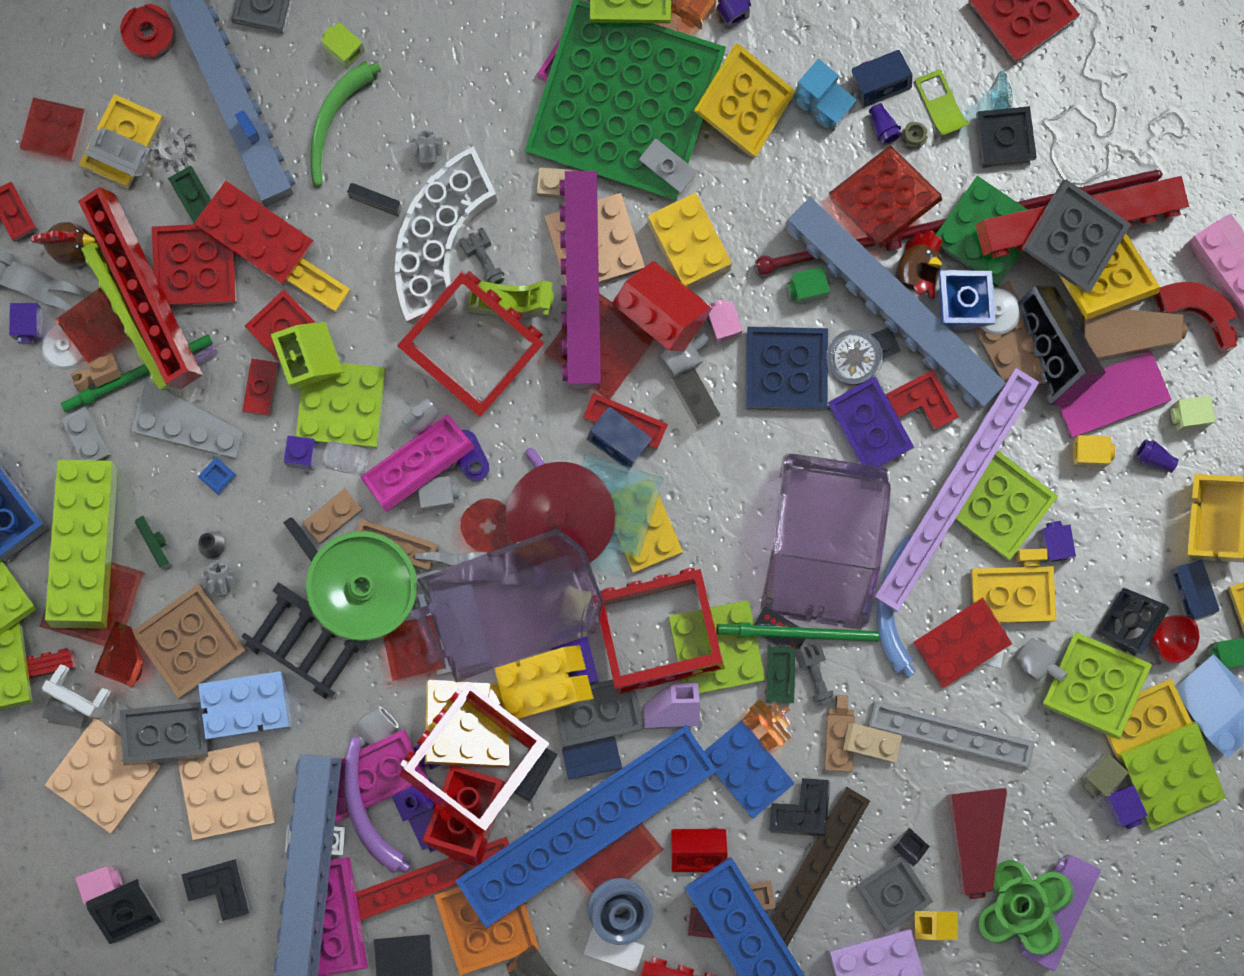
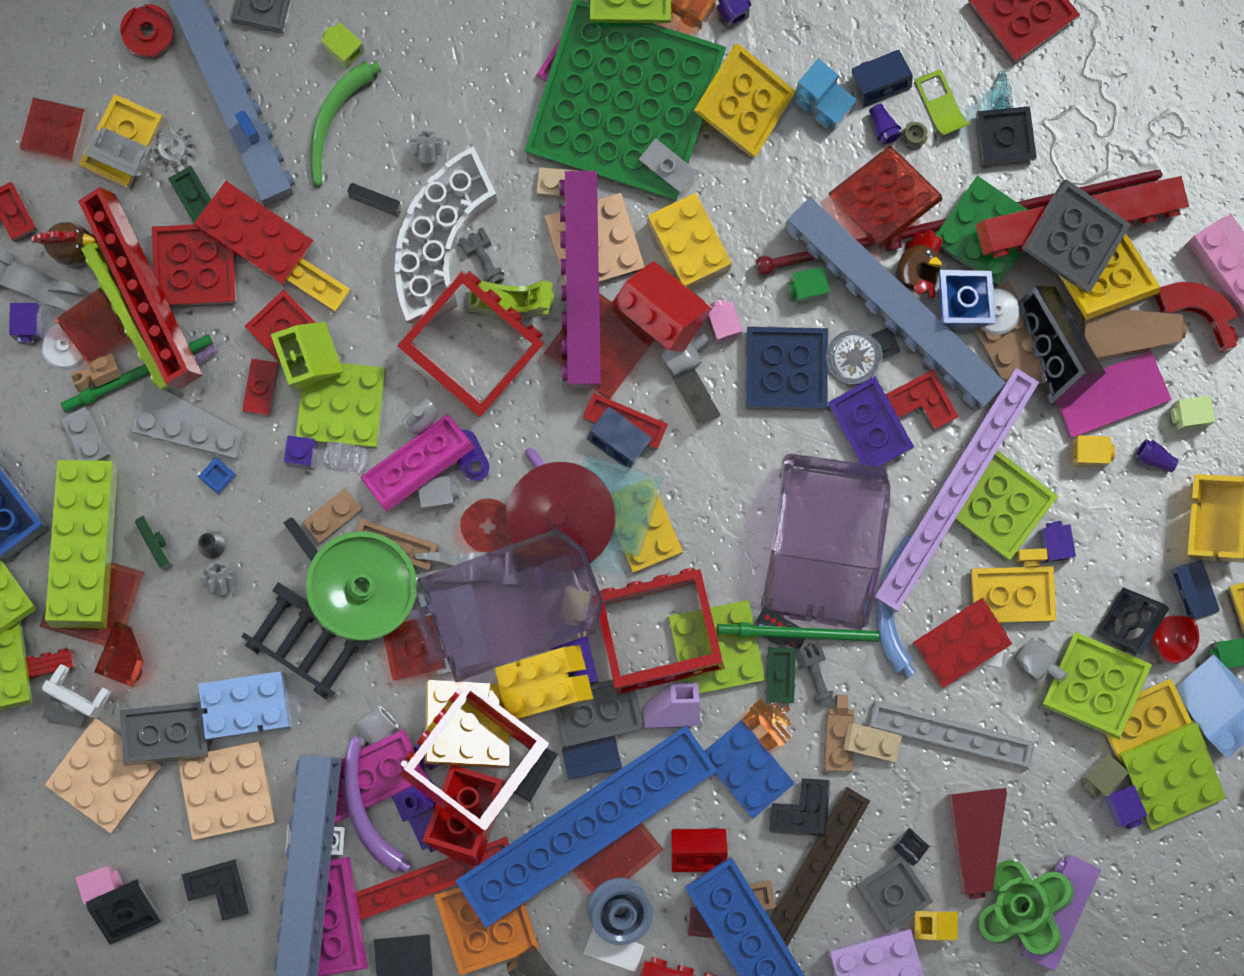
medium nougat plate [131,584,247,699] -> none

